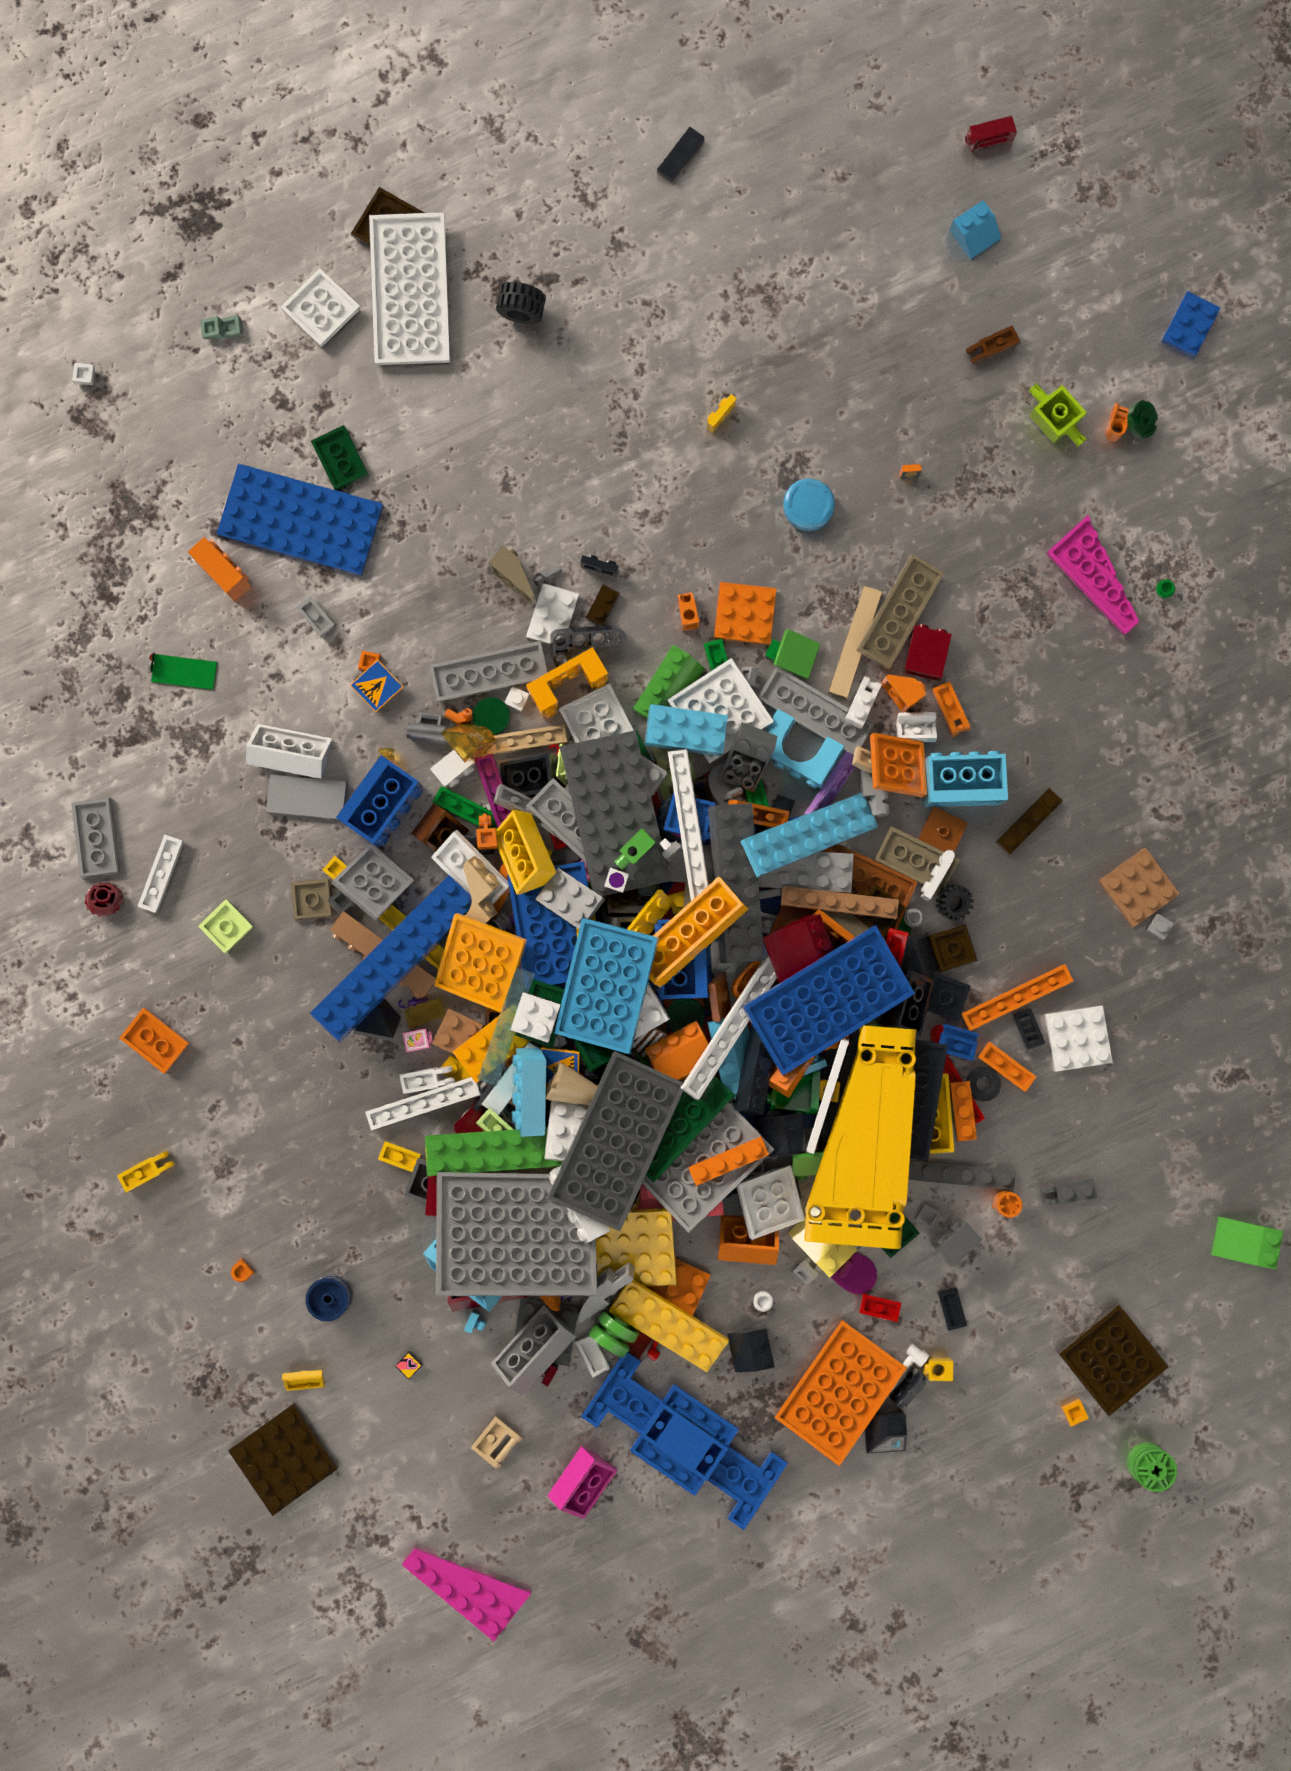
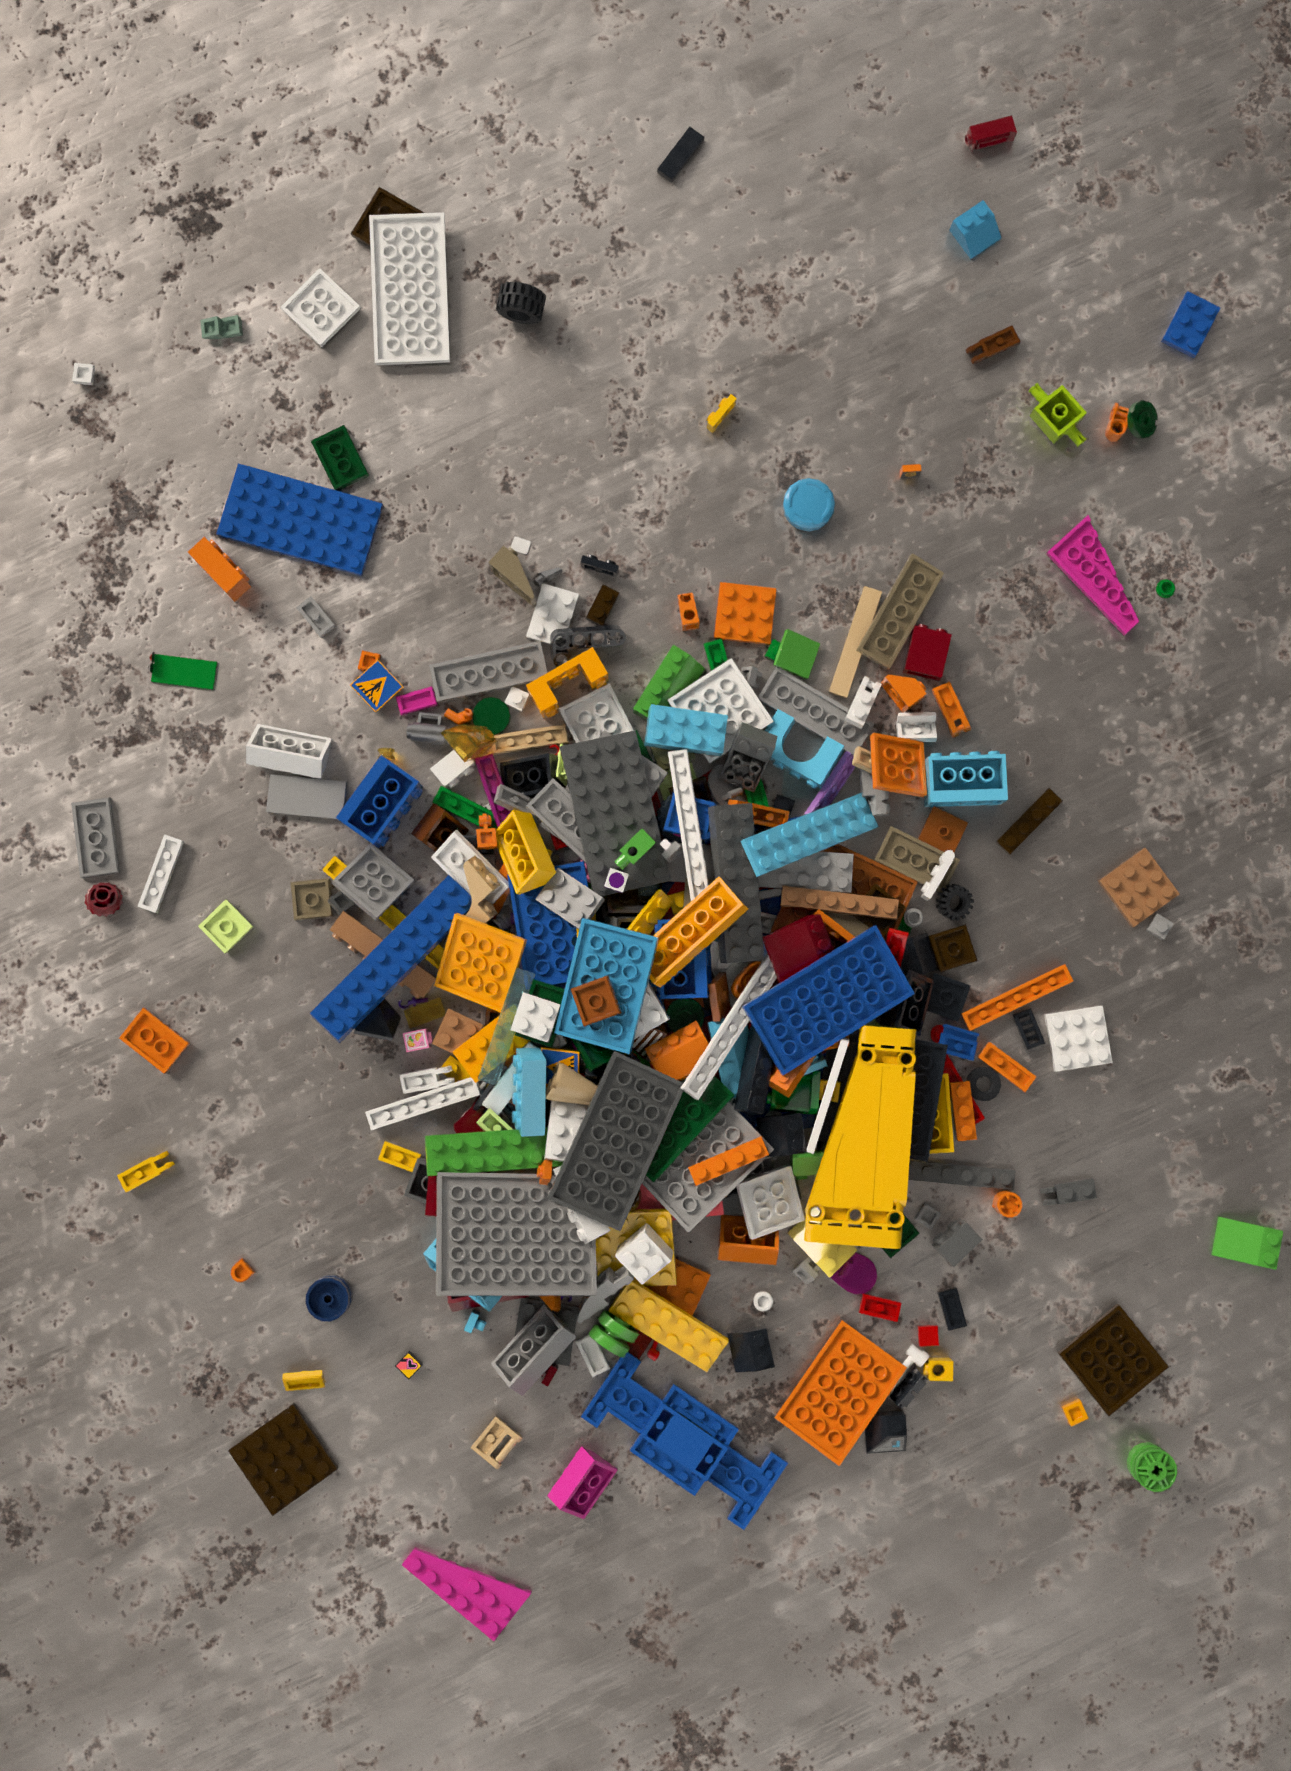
none -> dark pink tile [396,686,438,716]
none -> white sticker [511,536,531,554]
none -> orange plate [537,1159,553,1185]
none -> dark orange plate [571,975,622,1026]
none -> white brick [615,1223,673,1284]
none -> red tile [917,1325,939,1347]

